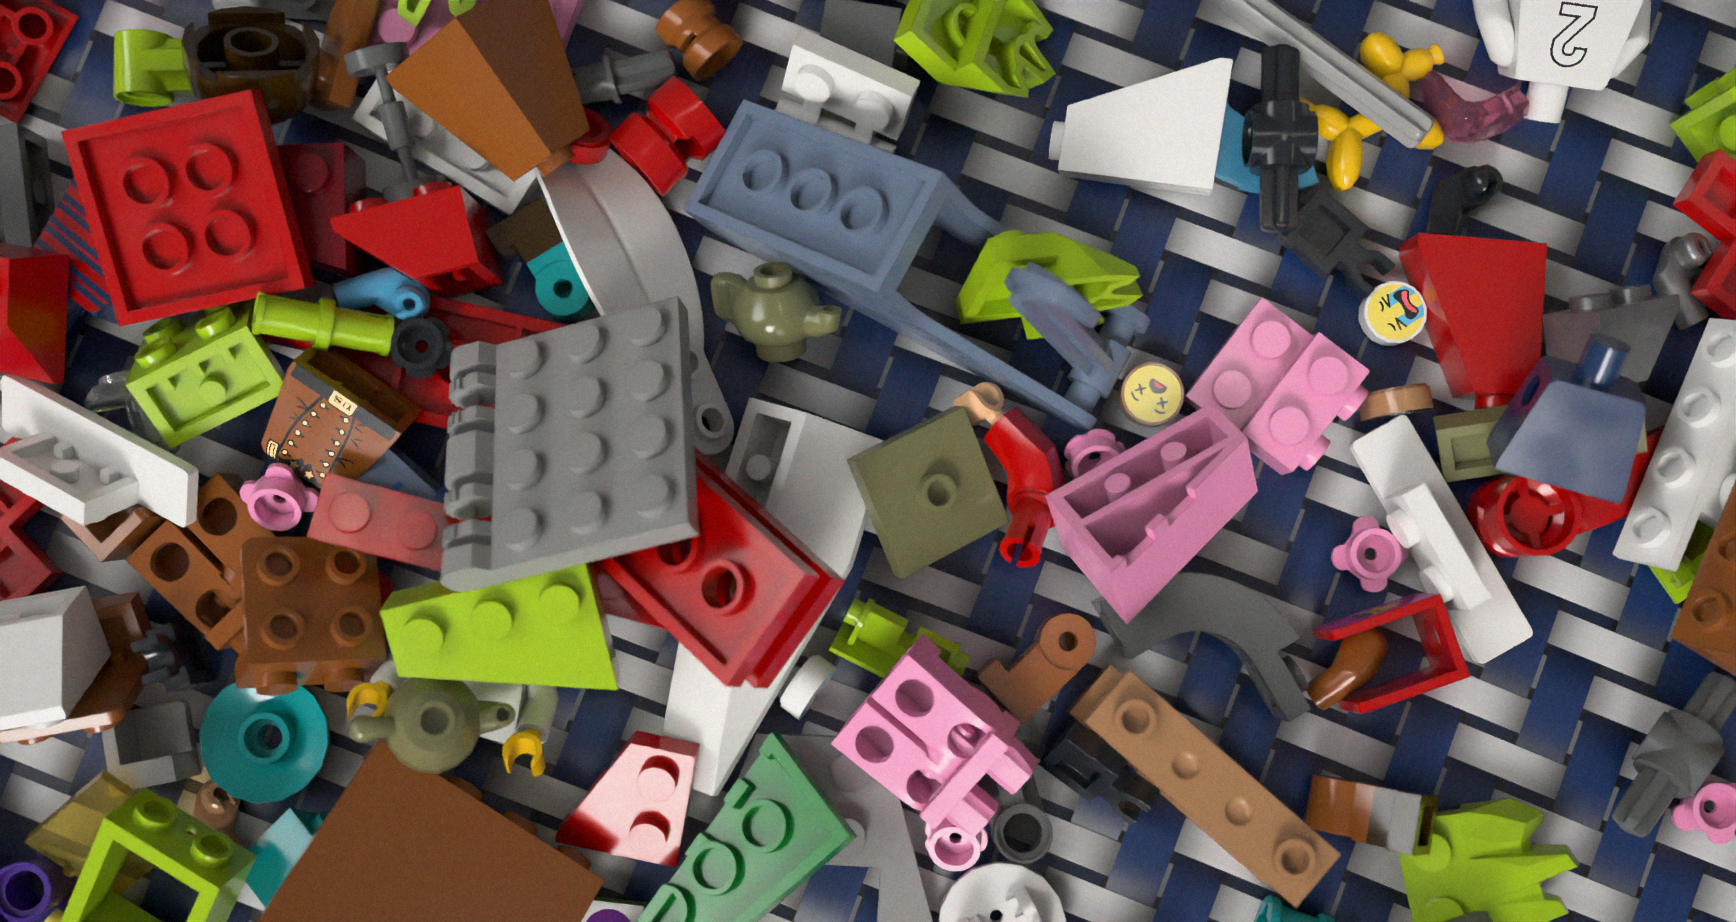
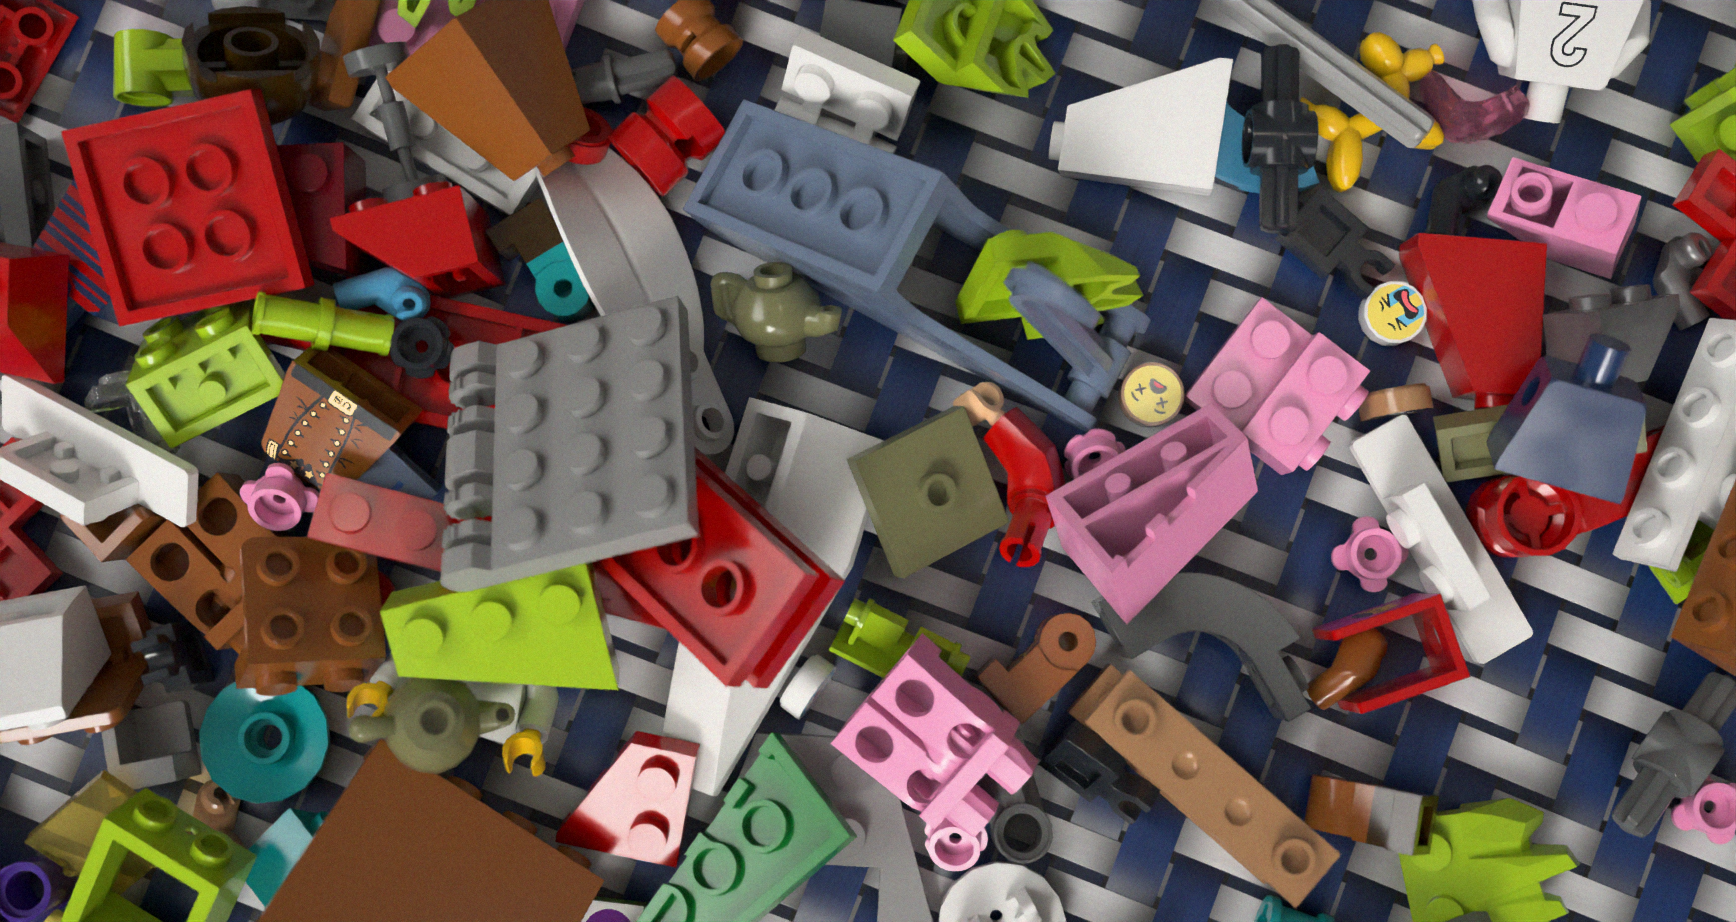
none -> bright pink slope [1487,157,1642,279]

